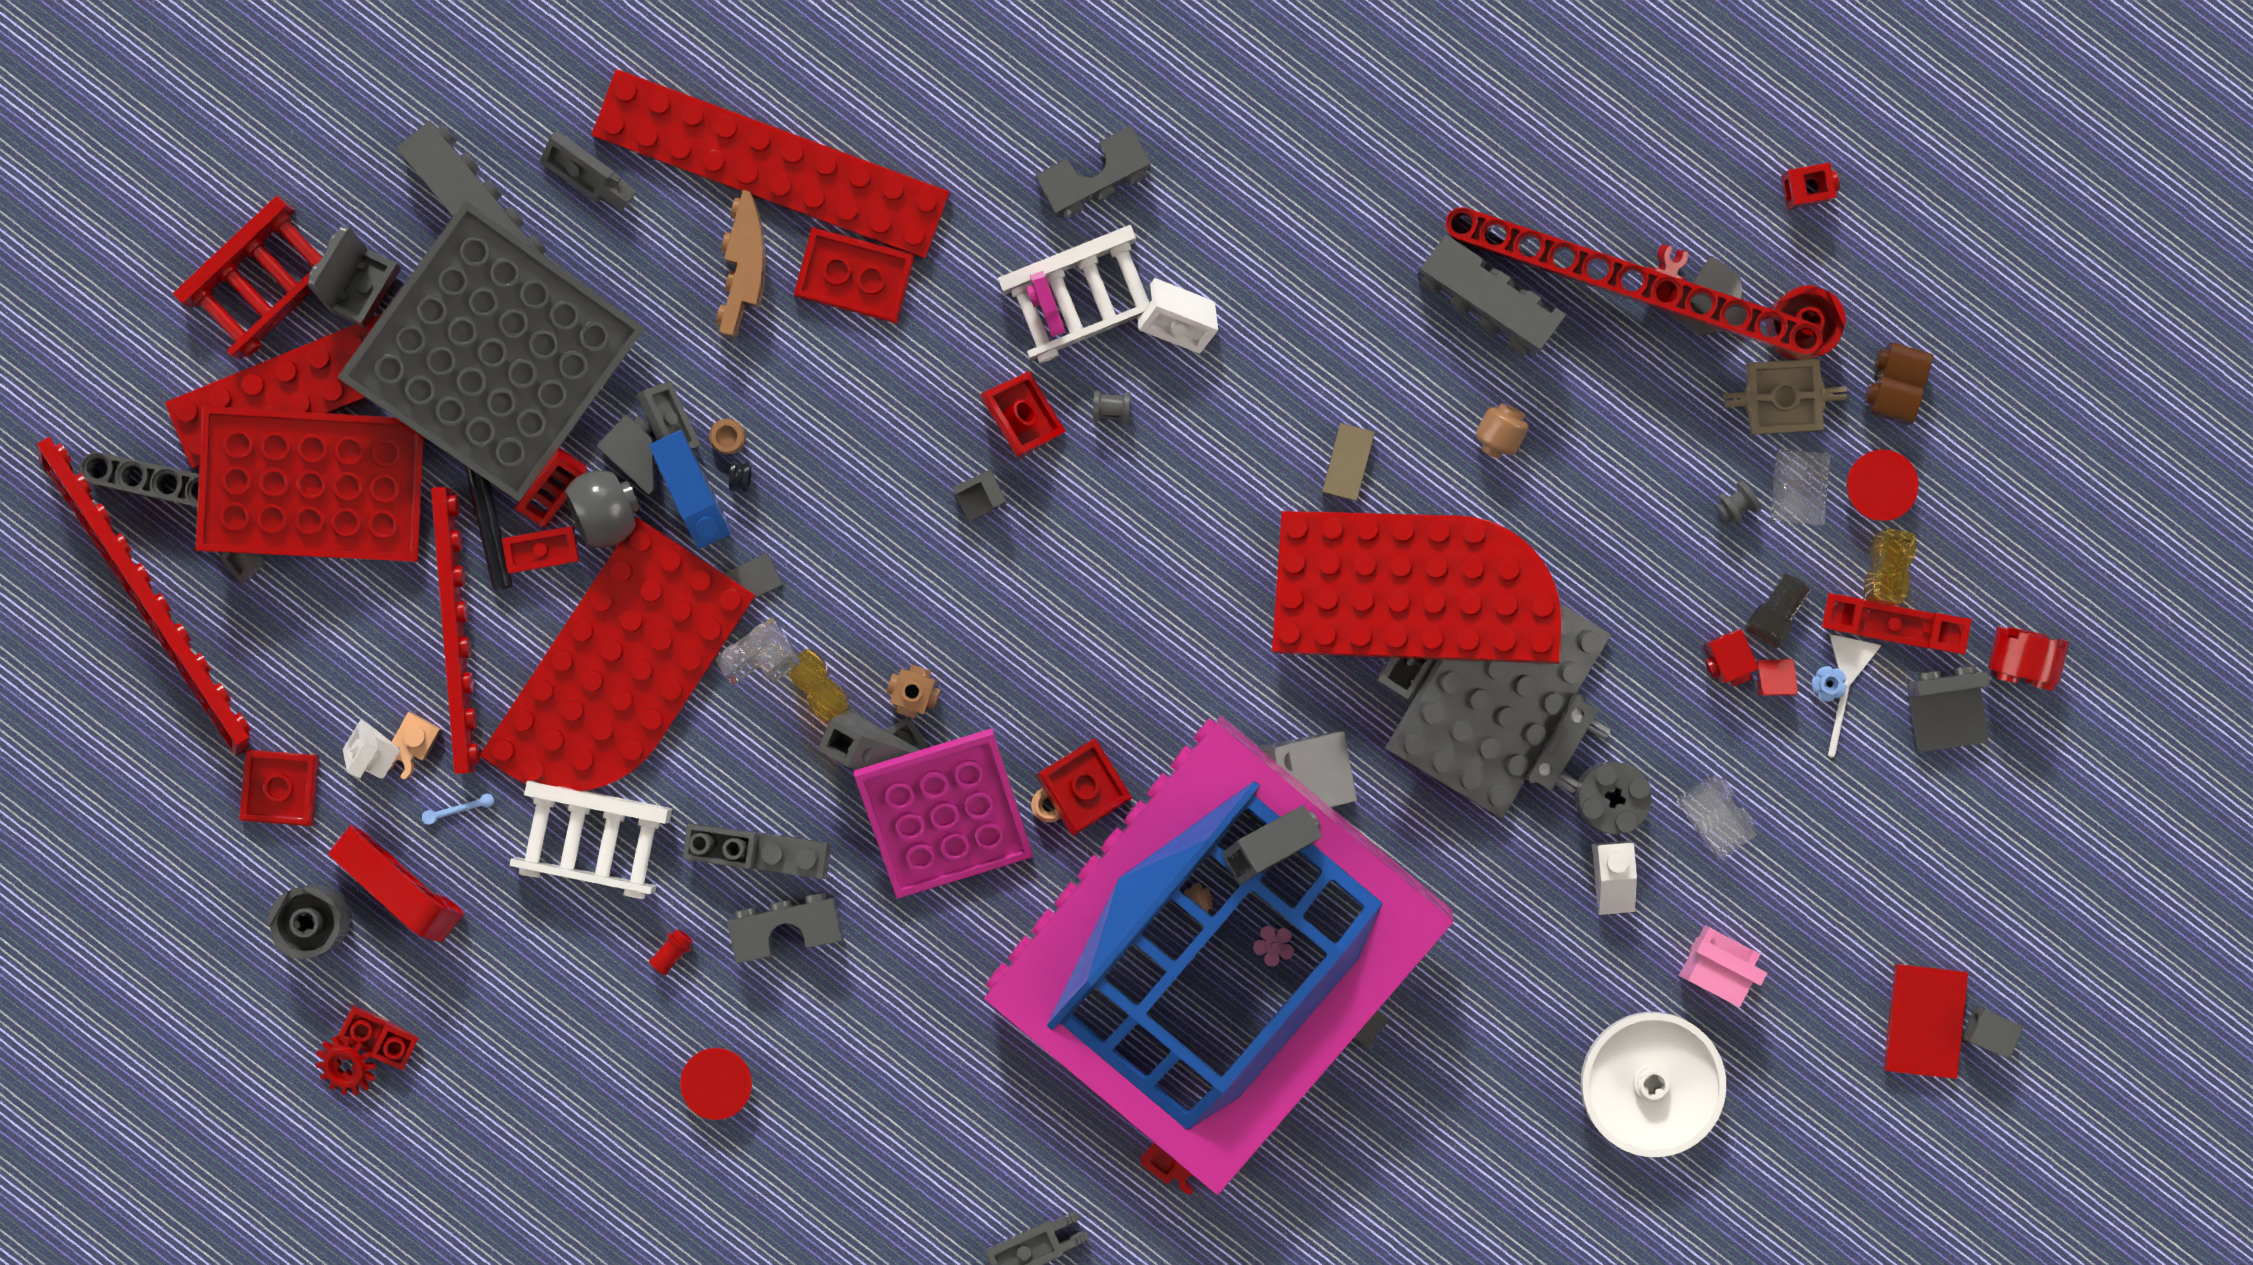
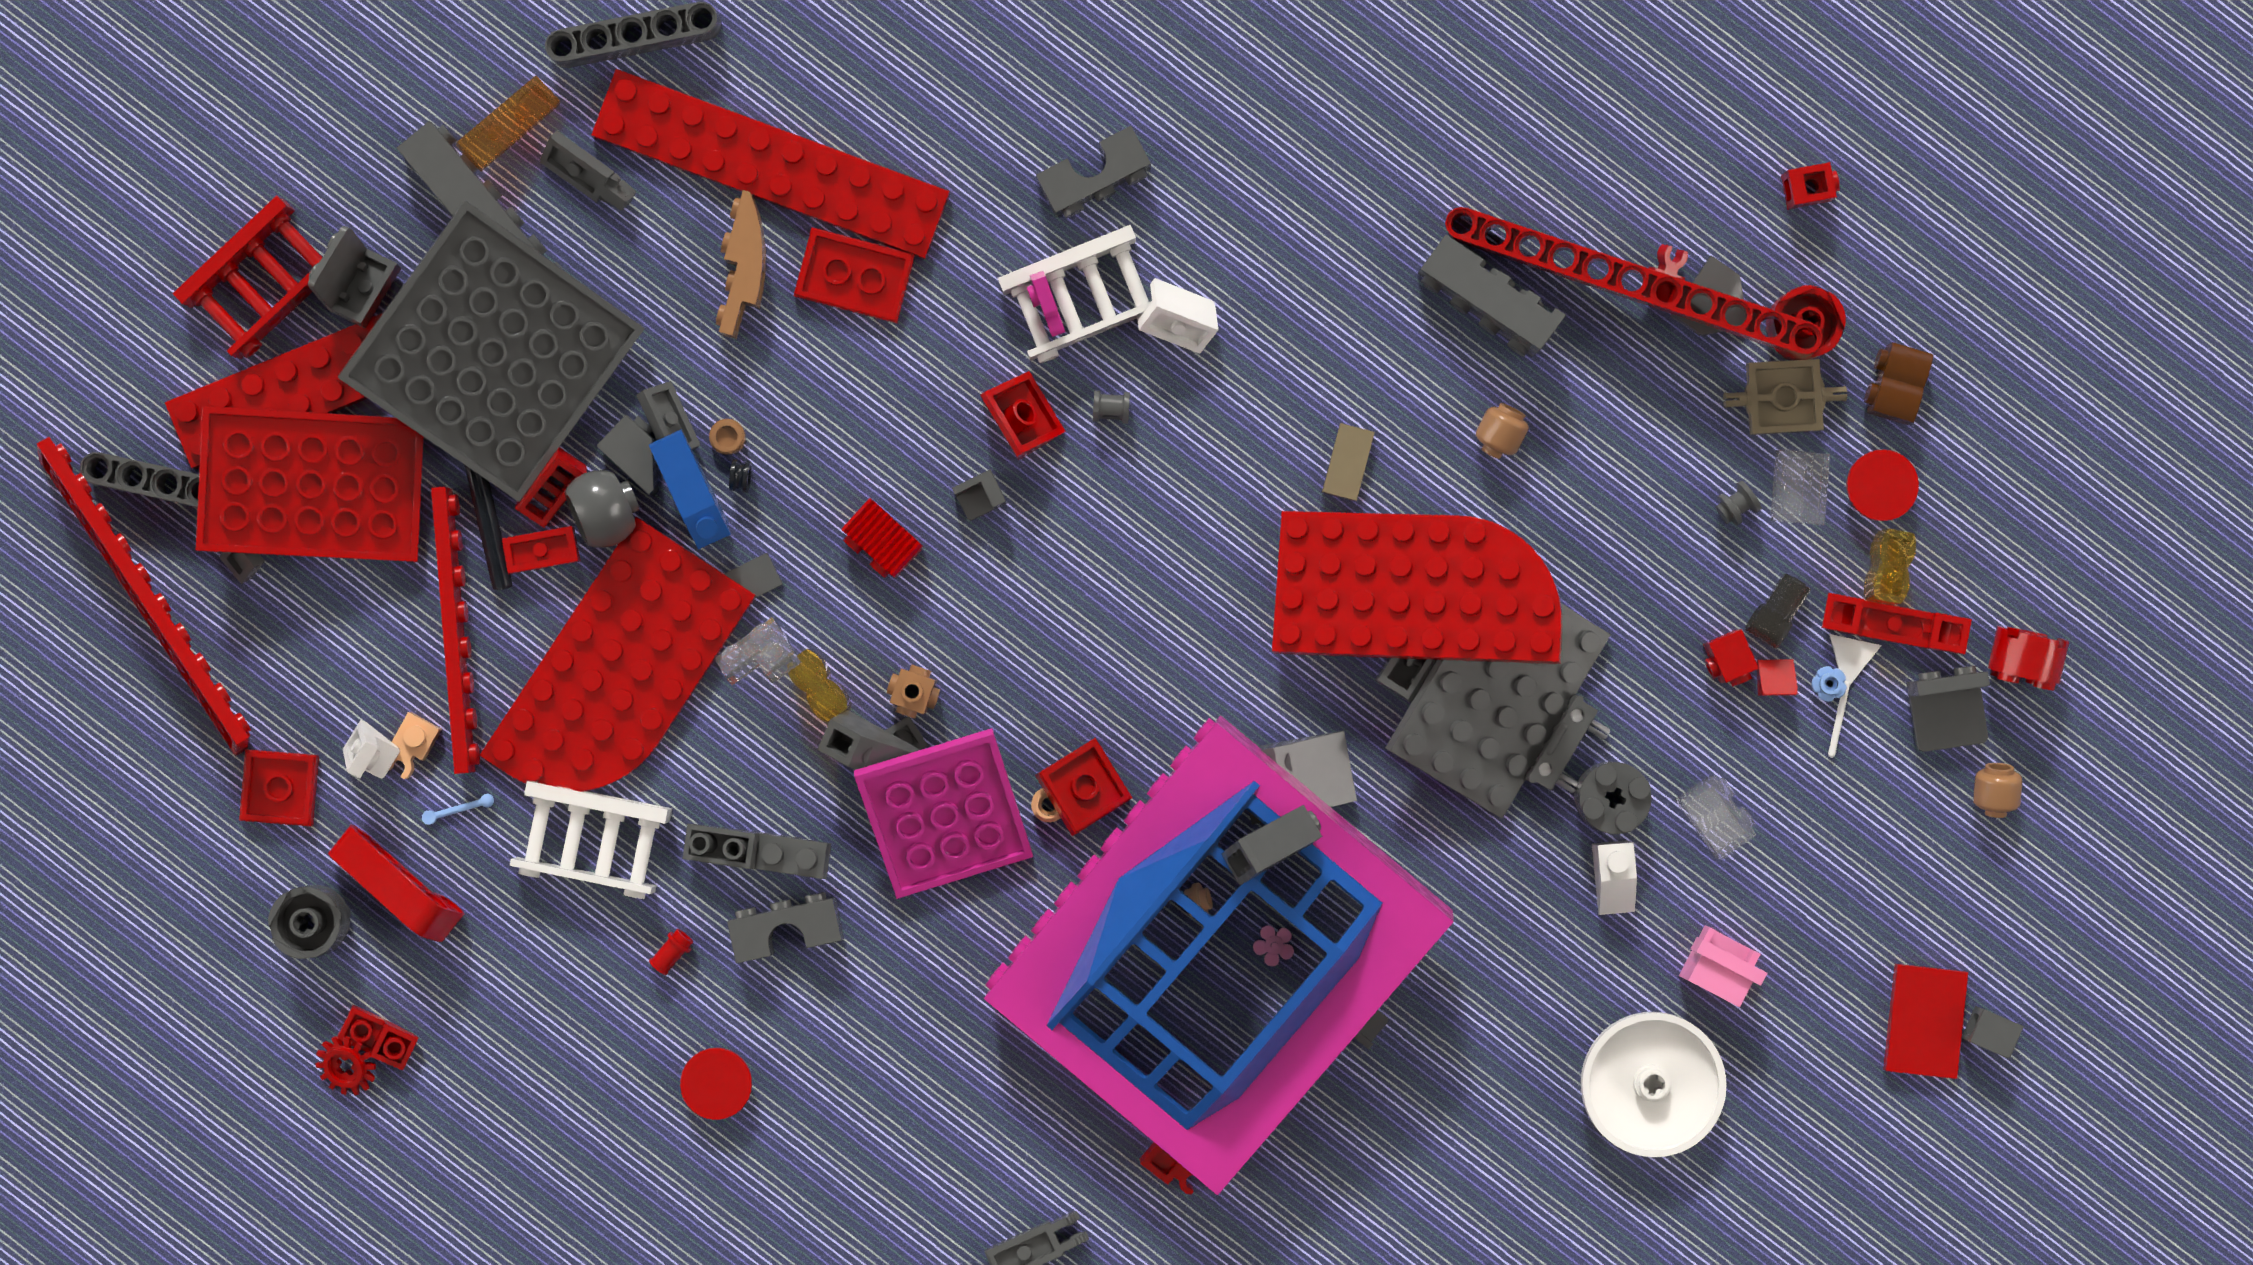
none -> clear orange tile [456,76,561,172]
none -> dark grey beam [545,2,721,68]
none -> red brick [841,498,924,578]
none -> medium nougat head [1973,763,2022,818]

